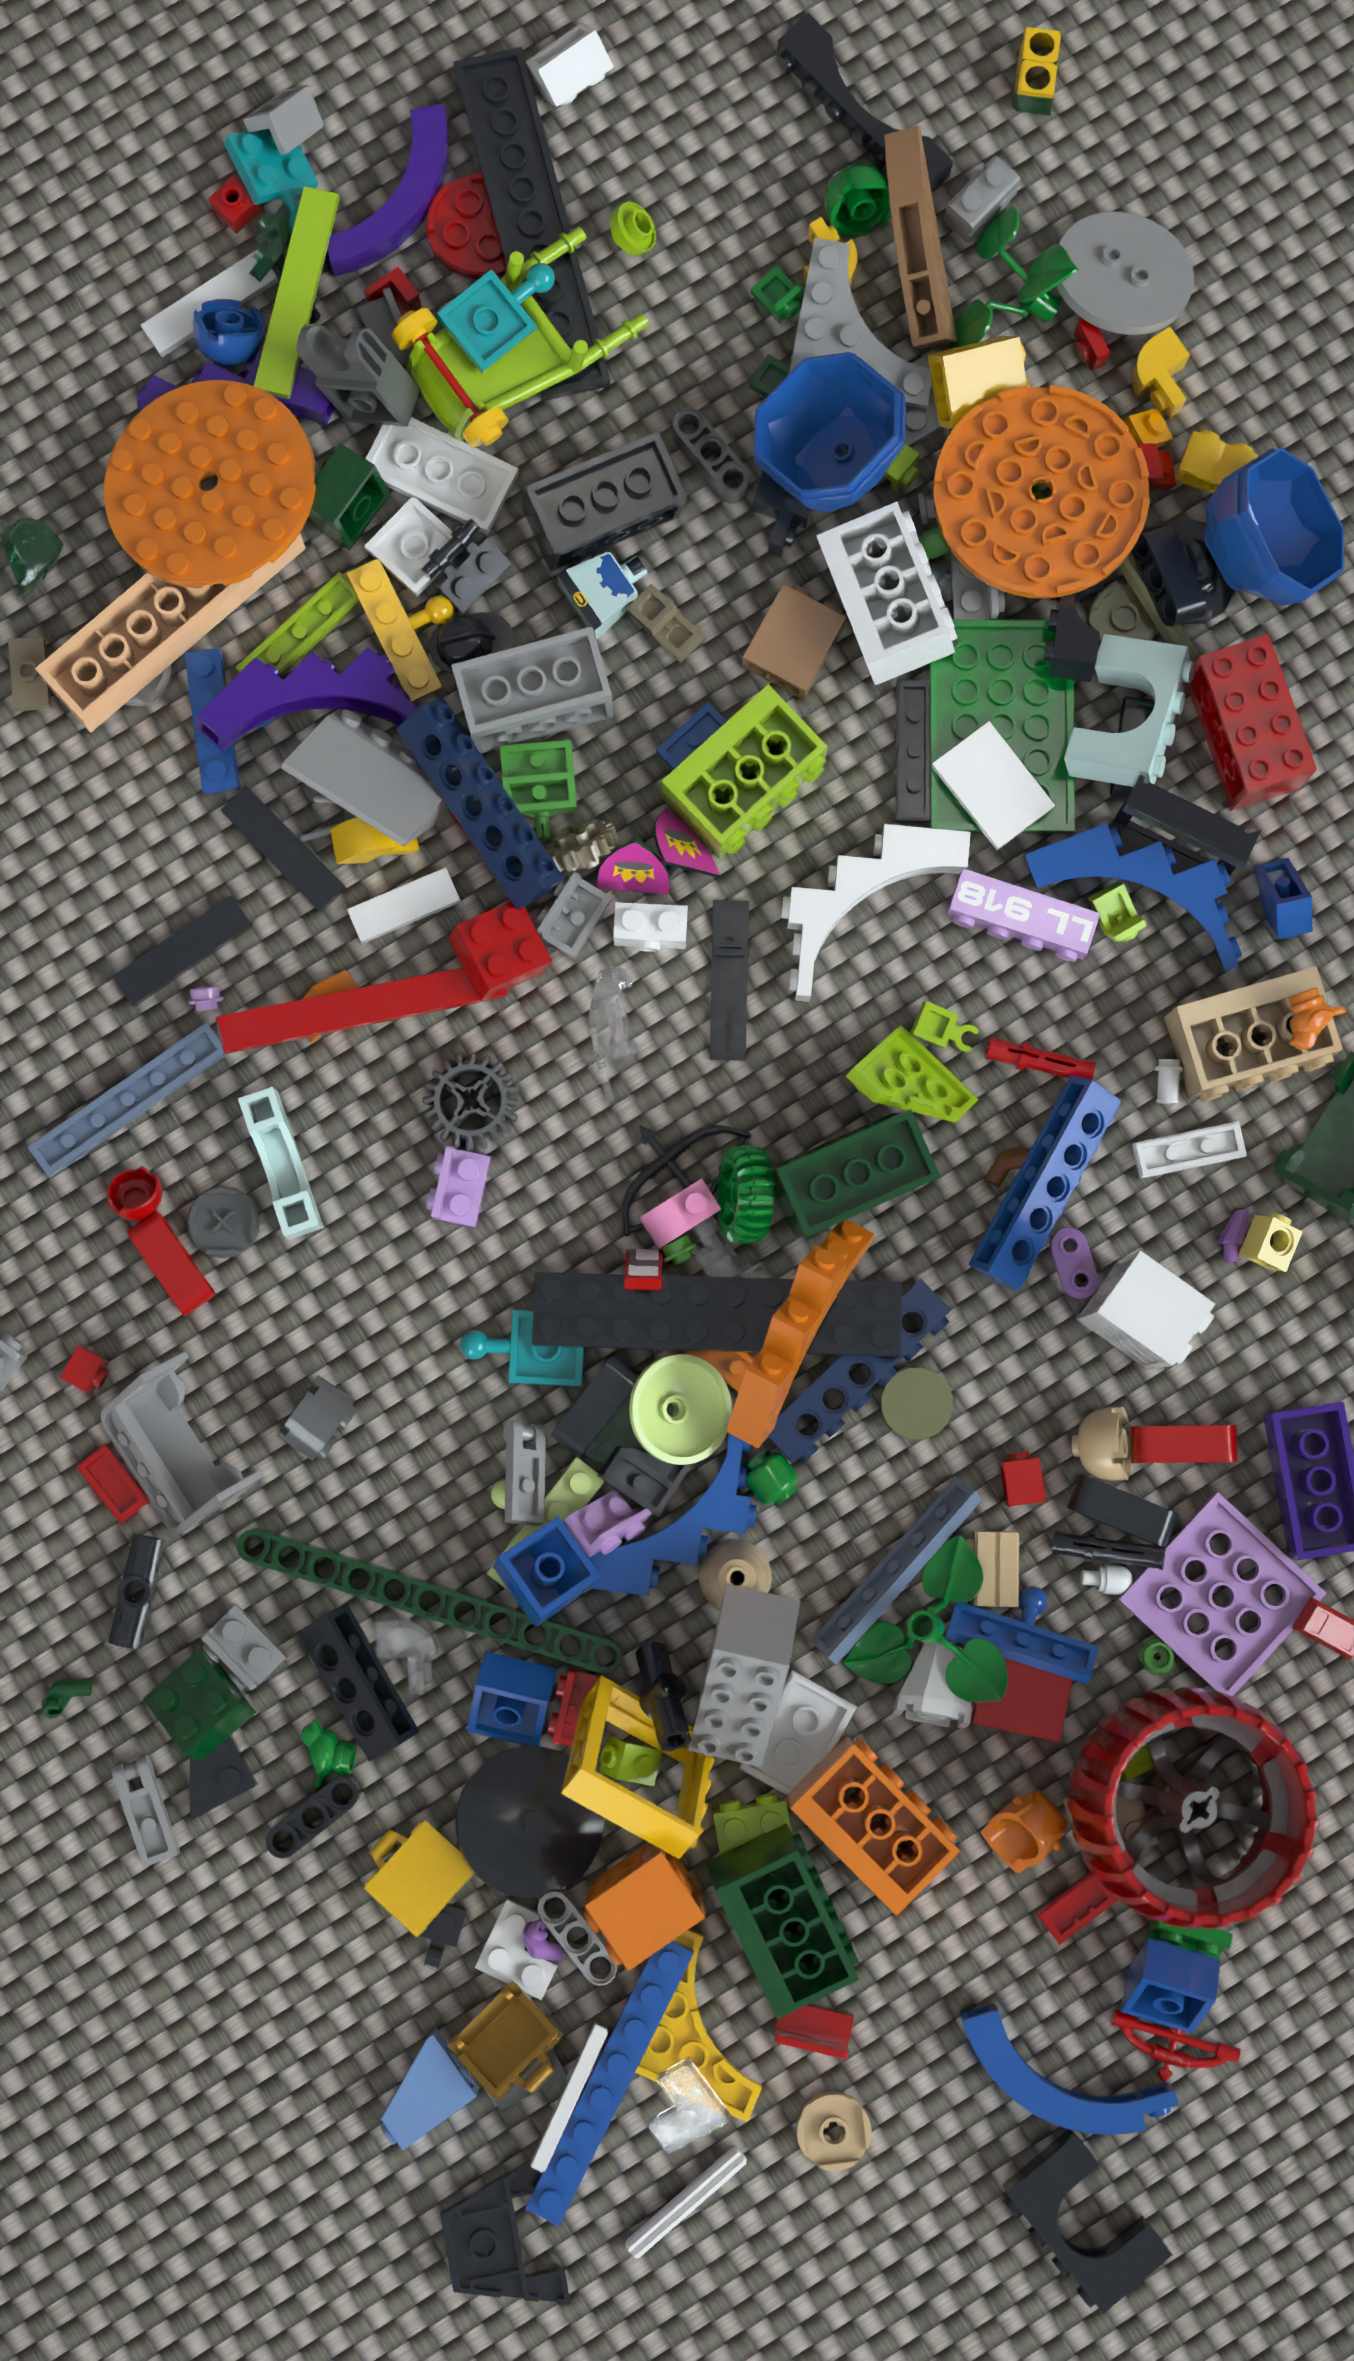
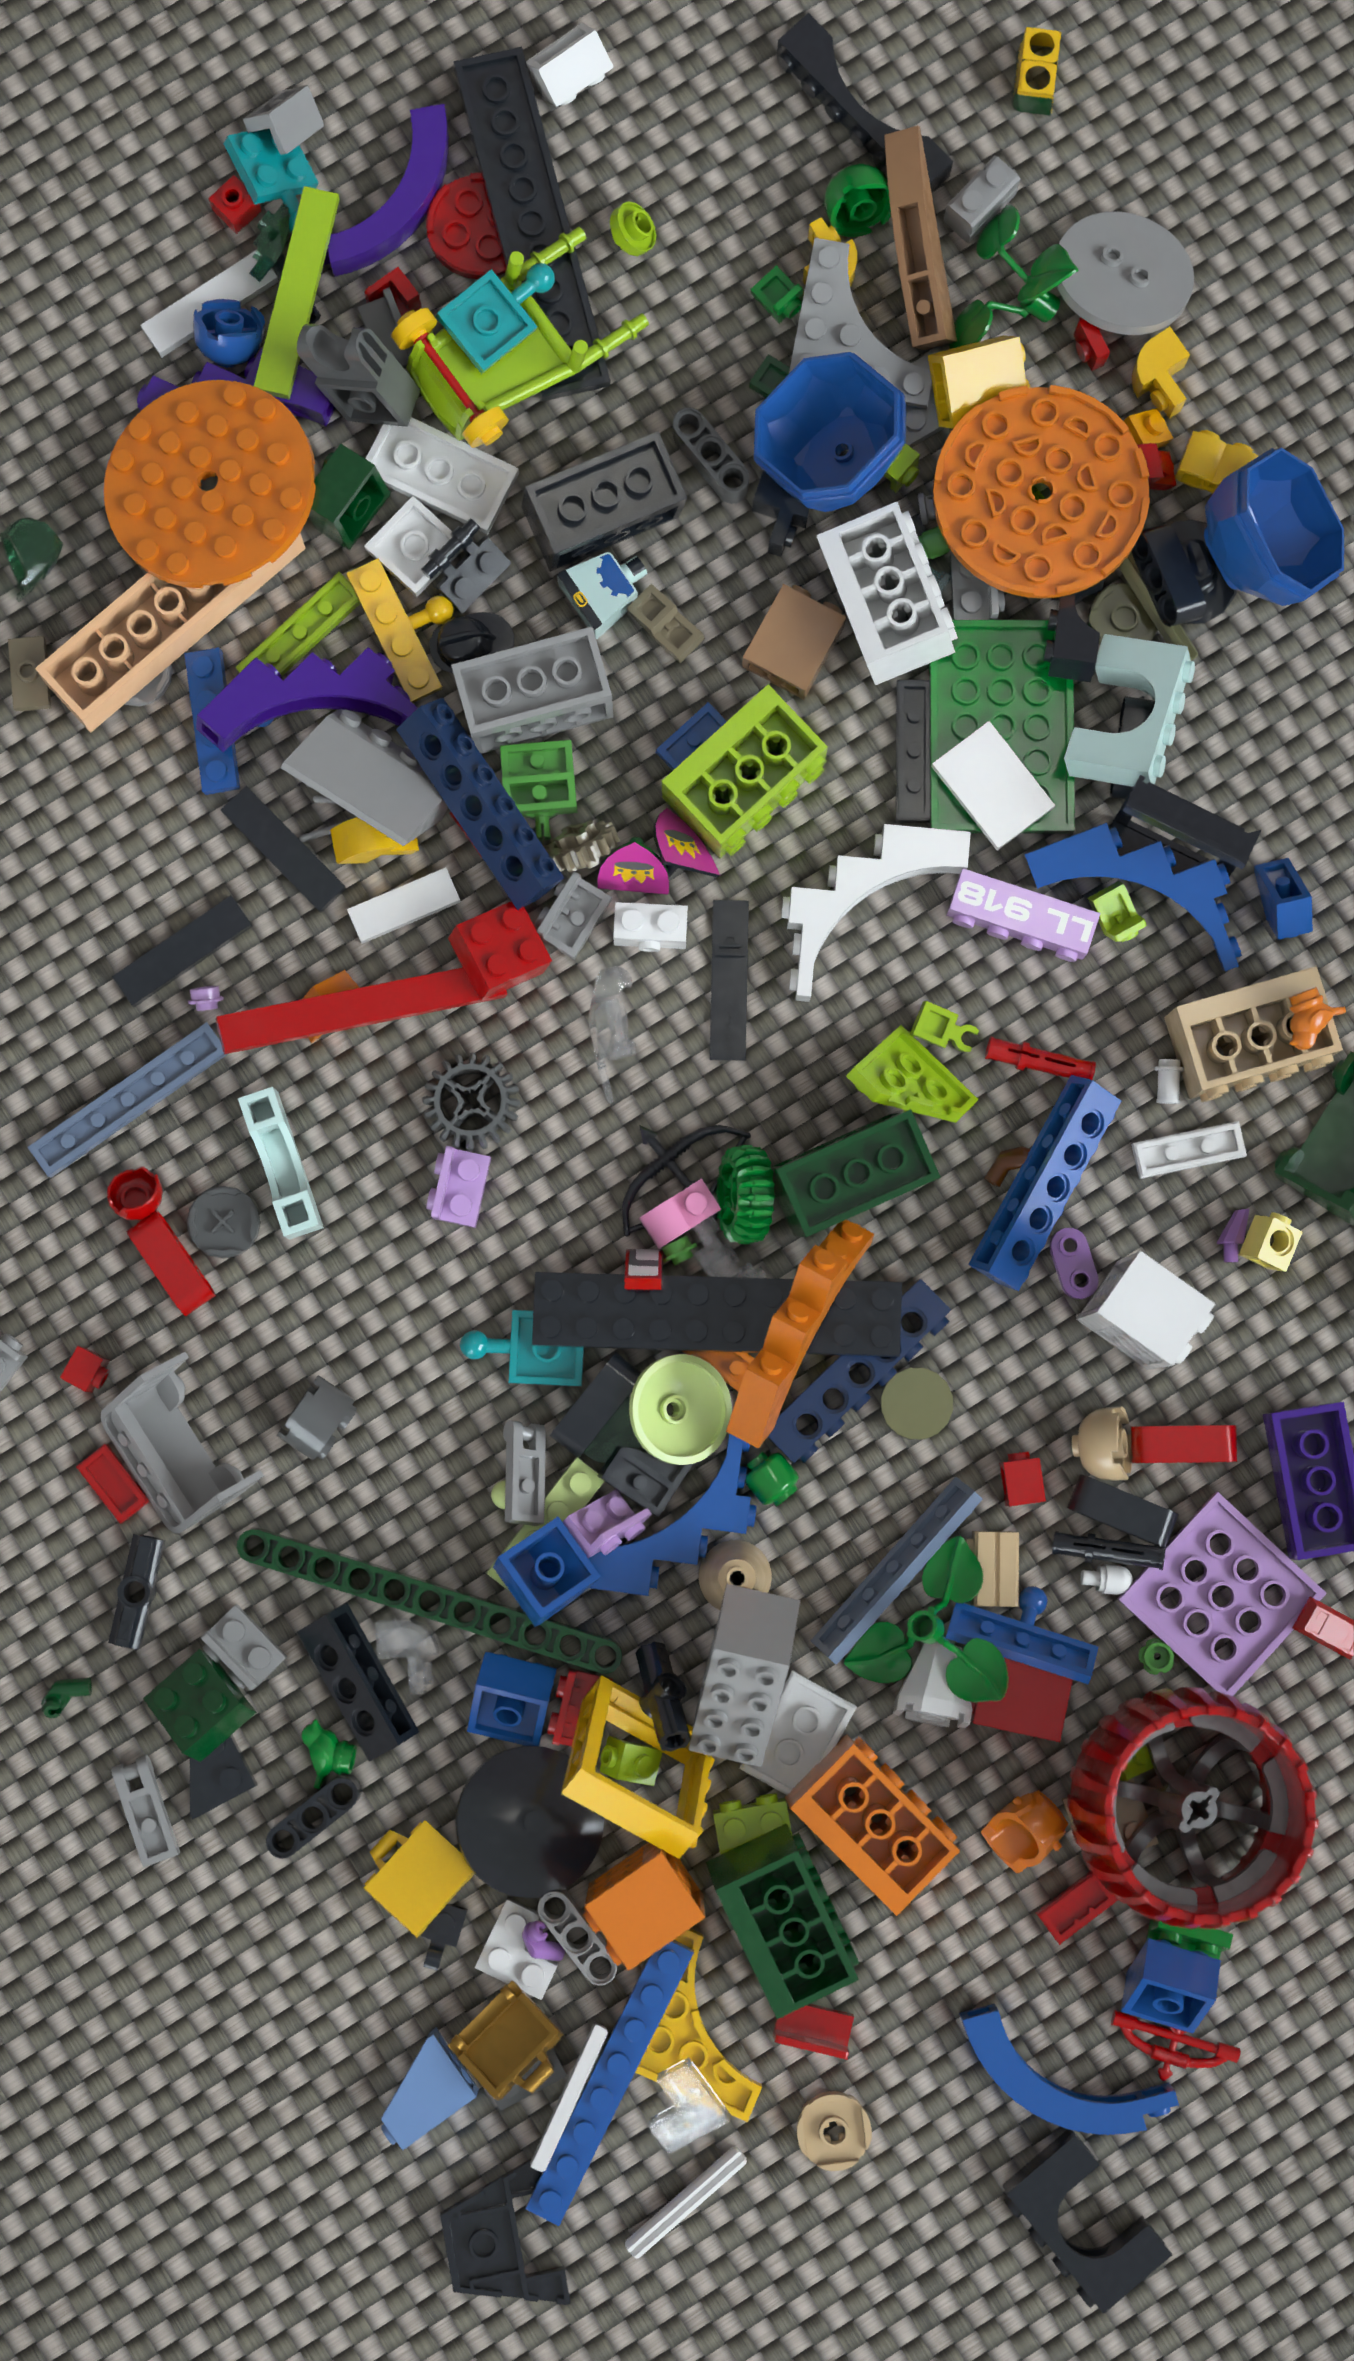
red brick [1186,634,1317,811] -> none

